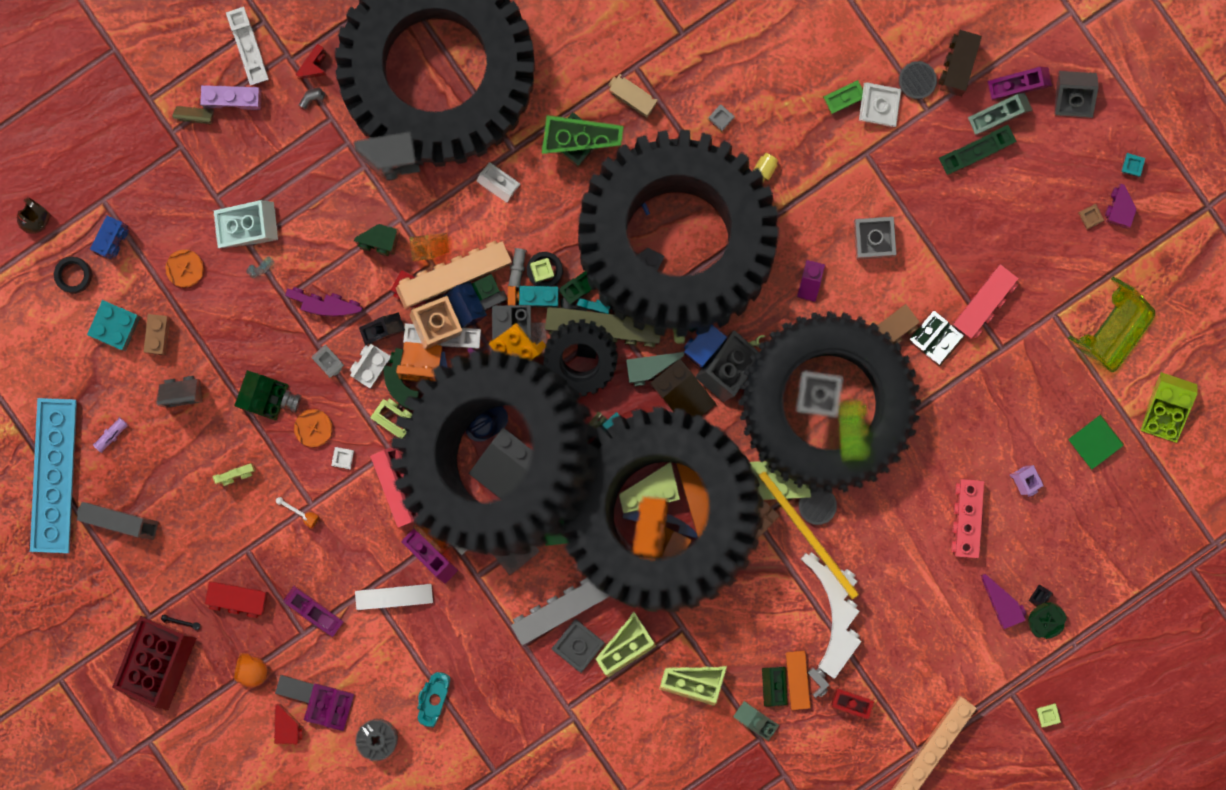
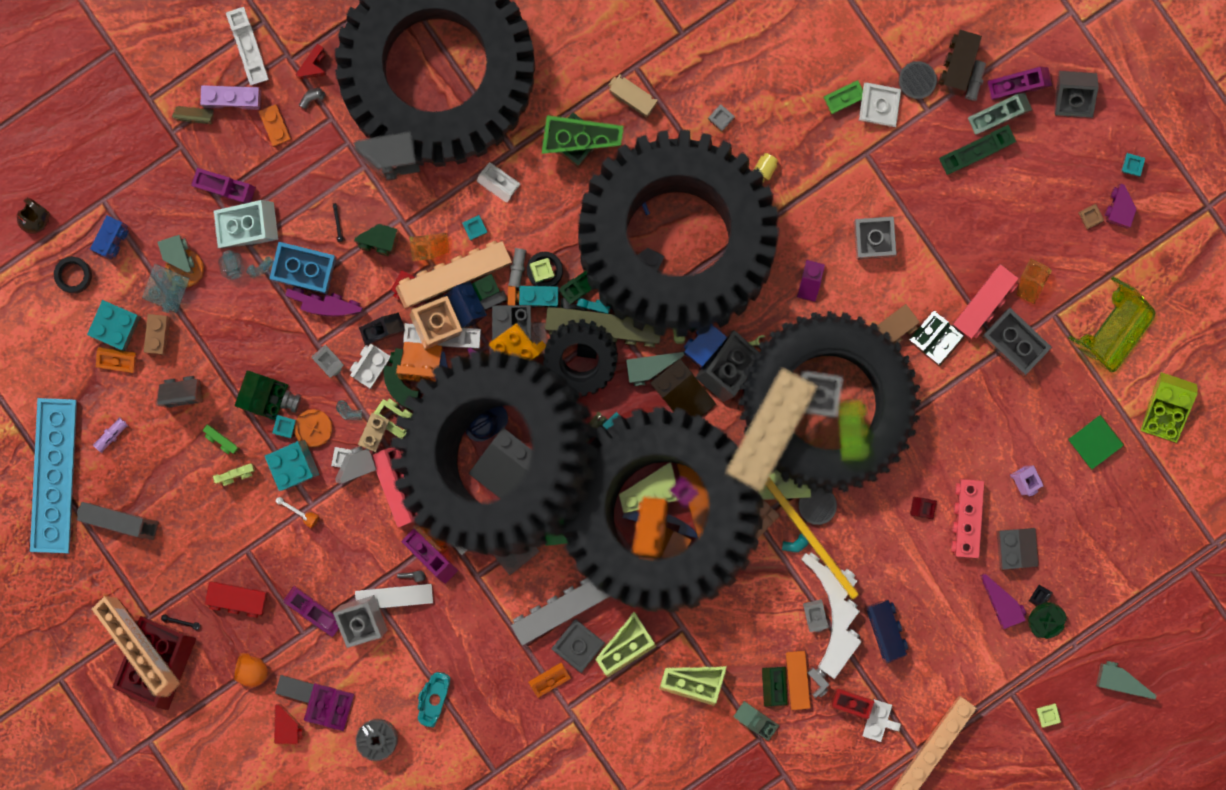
none -> light nougat brick [92,596,180,697]
none -> orange plate [96,347,136,373]
none -> clear light blue hinge [142,264,189,313]
none -> sand green slope [157,235,195,274]
none -> magenta slope [191,168,256,204]
none -> bright green plate [203,425,240,455]
none -> clear light blue head [218,250,245,280]
none -> orange plate [258,104,291,147]
none -> teal brick [264,440,320,491]
none -> dark azure brick [269,242,337,294]
none -> teal plate [272,415,296,438]
none -> black hinge [333,203,344,243]
none -> light grey brick [333,595,388,648]
none -> light grey slope [335,446,376,484]
none -> clear light blue arm [336,400,362,420]
none -> tan hips [358,413,389,452]
none -> dark grey hand [397,570,425,582]
none -> teal plate [462,215,488,241]
none -> orange plate [528,663,571,698]
none -> magenta slope [669,477,699,507]
none -> tan plate [726,368,818,491]
none -> teal arm [782,534,809,553]
none -> light grey bracket [803,599,828,632]
none -> white plate [862,699,901,742]
none -> dark blue slope [865,600,909,663]
none -> dark red slope [910,497,937,519]
none -> light grey pin [965,61,986,101]
none -> dark grey brick [981,308,1052,376]
none -> dark grey slope [997,528,1038,569]
none -> clear yellow slope [1017,258,1052,304]
none -> sand green slope [1096,661,1156,699]

